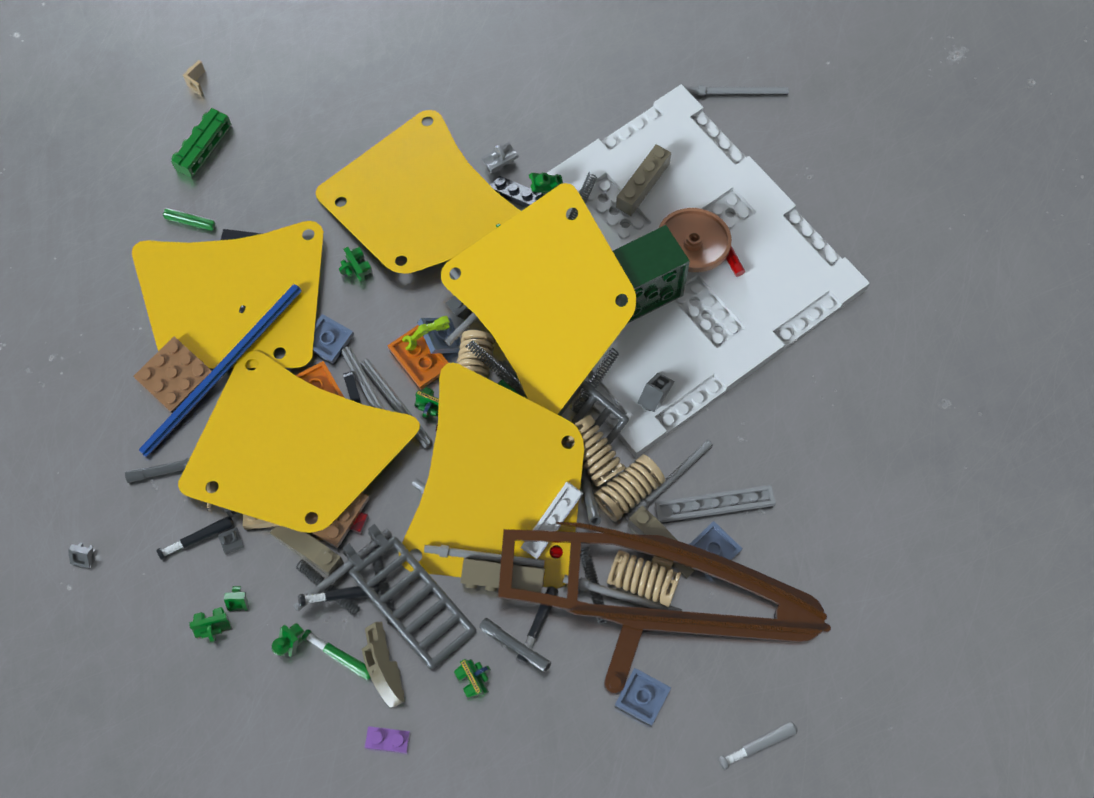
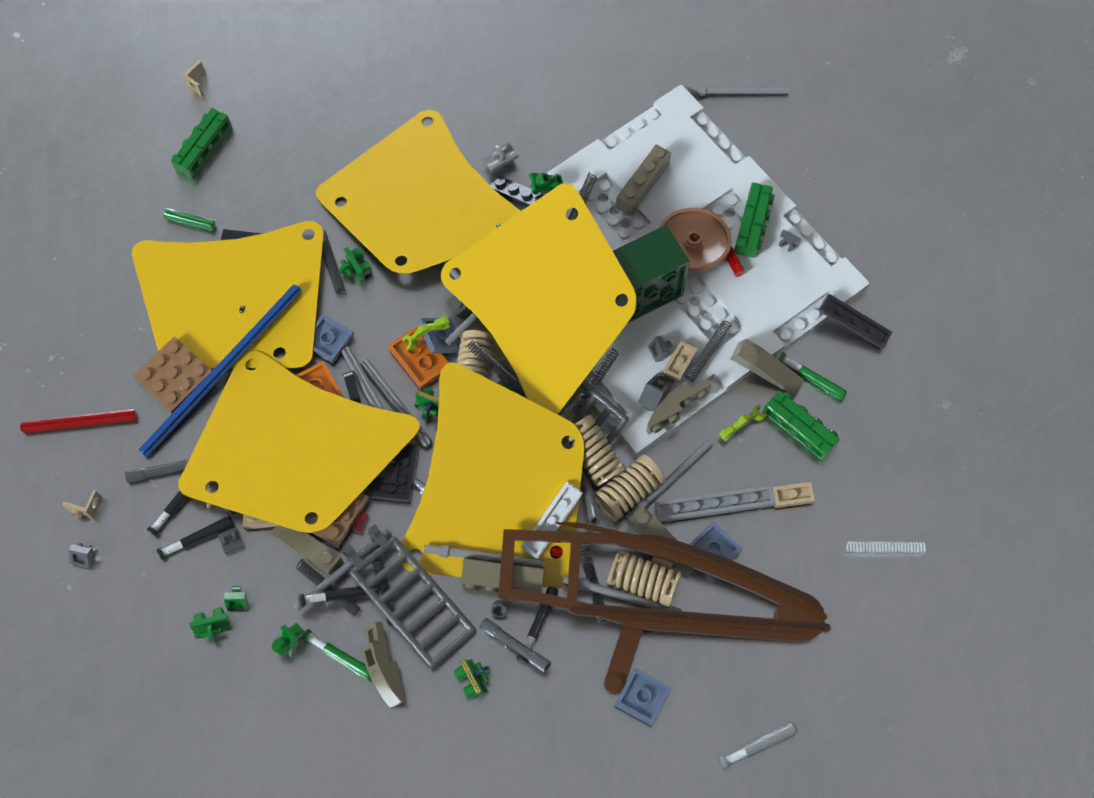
medium lavender plate [365,726,410,754] -> none
none -> red axle [20,409,137,433]
none -> tan bracket [62,490,102,518]
none -> black piece [147,490,188,537]
none -> dark grey piece [322,230,346,294]
none -> black plate [370,444,418,502]
none -> dark grey hinge [491,600,508,618]
none -> dark tan slope [646,379,711,435]
none -> dark grey tile [648,335,673,362]
none -> tan plate [662,341,698,382]
none -> dark grey piece [685,320,732,383]
none -> lime piece [719,405,767,441]
none -> dark tan slope [730,339,804,396]
none -> green brick [734,182,775,258]
none -> green brick [763,390,840,460]
none -> tan plate [772,482,815,508]
none -> green piece [778,352,847,400]
none -> dark grey tile [779,230,801,252]
none -> black plate [818,294,892,349]
none -> white piece [847,541,926,554]

